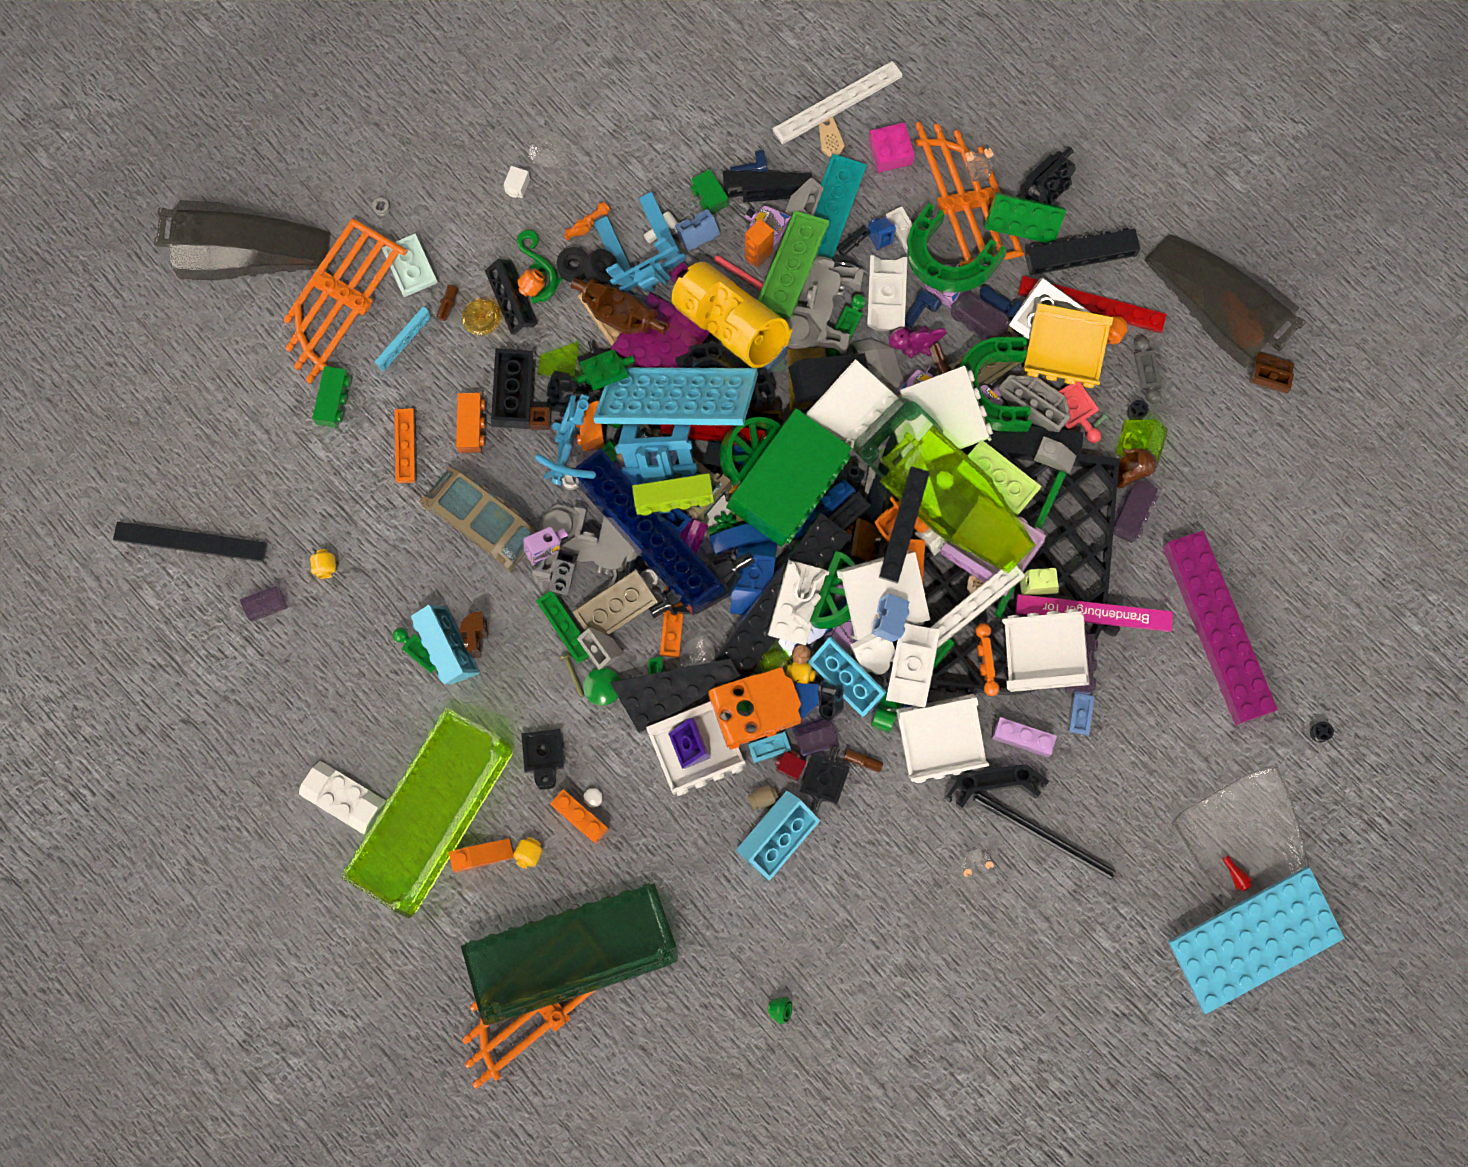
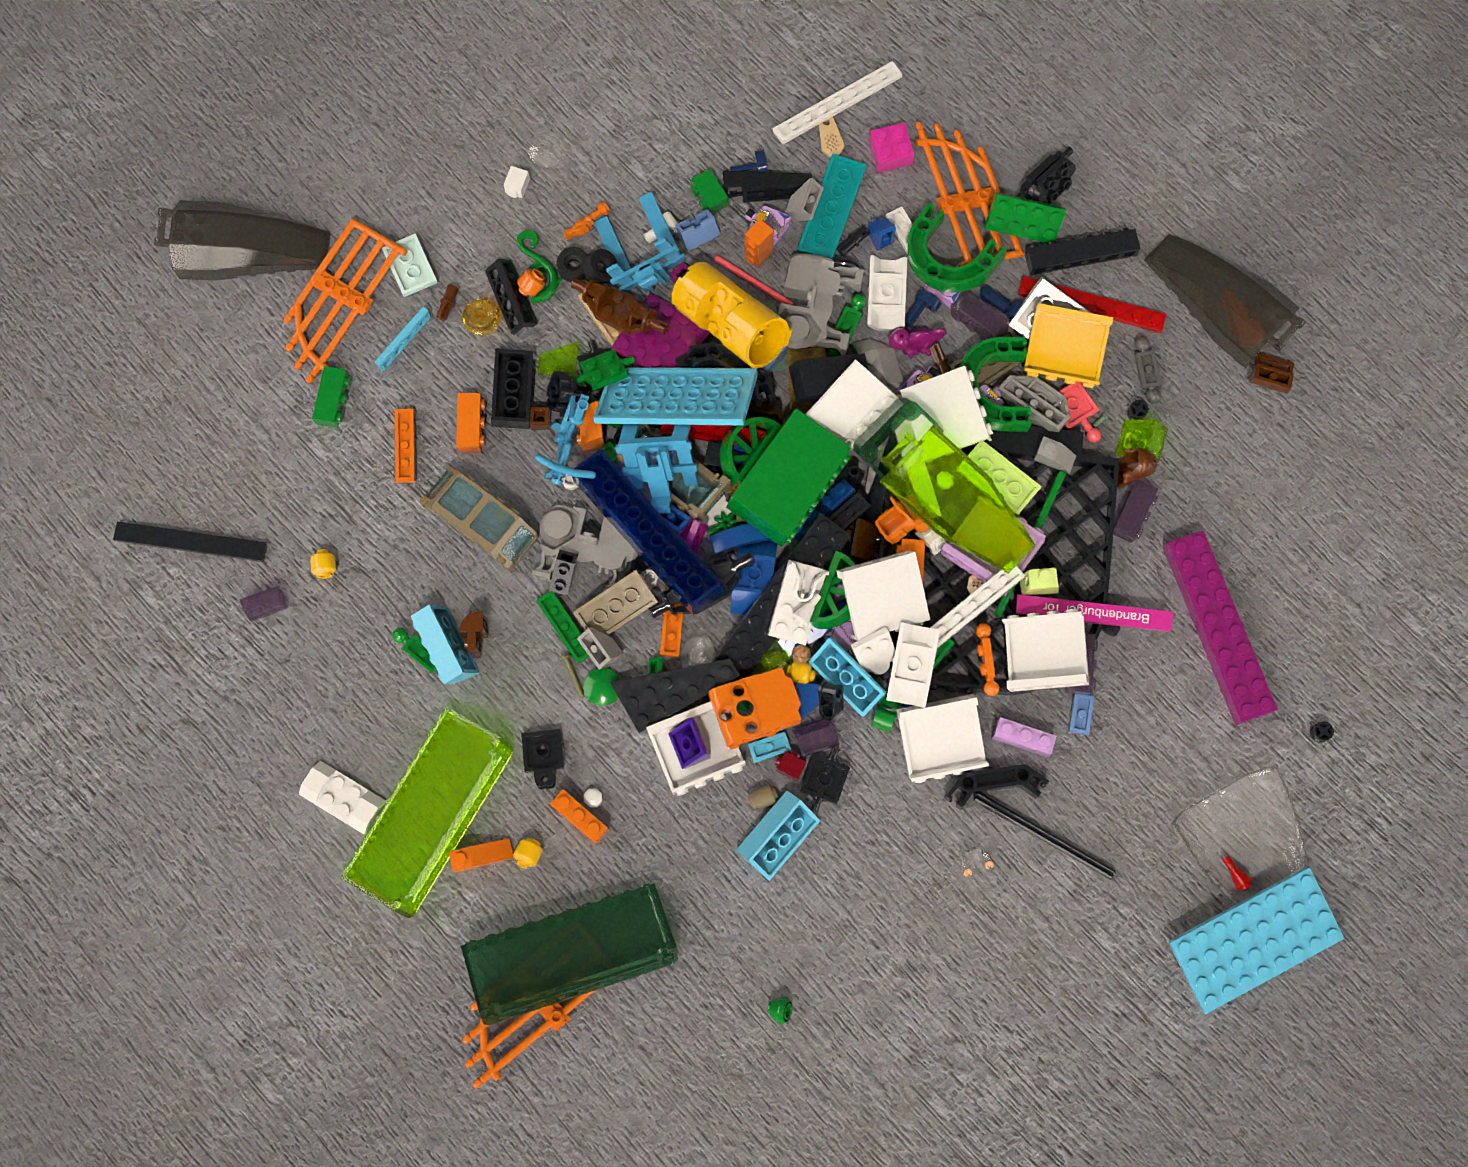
light grey bush [372,198,390,216] -> none
lavender torso [523,527,568,566] -> none
lime brick [632,474,714,515] -> none
bright green plate [758,210,829,319] -> none
reddish brown axle [844,748,883,773] -> none
medium blue brick [871,593,910,642] -> none
black plate [879,466,930,584] -> none
clear piece [965,148,993,182] -> none
orange head [1107,317,1128,344] -> none

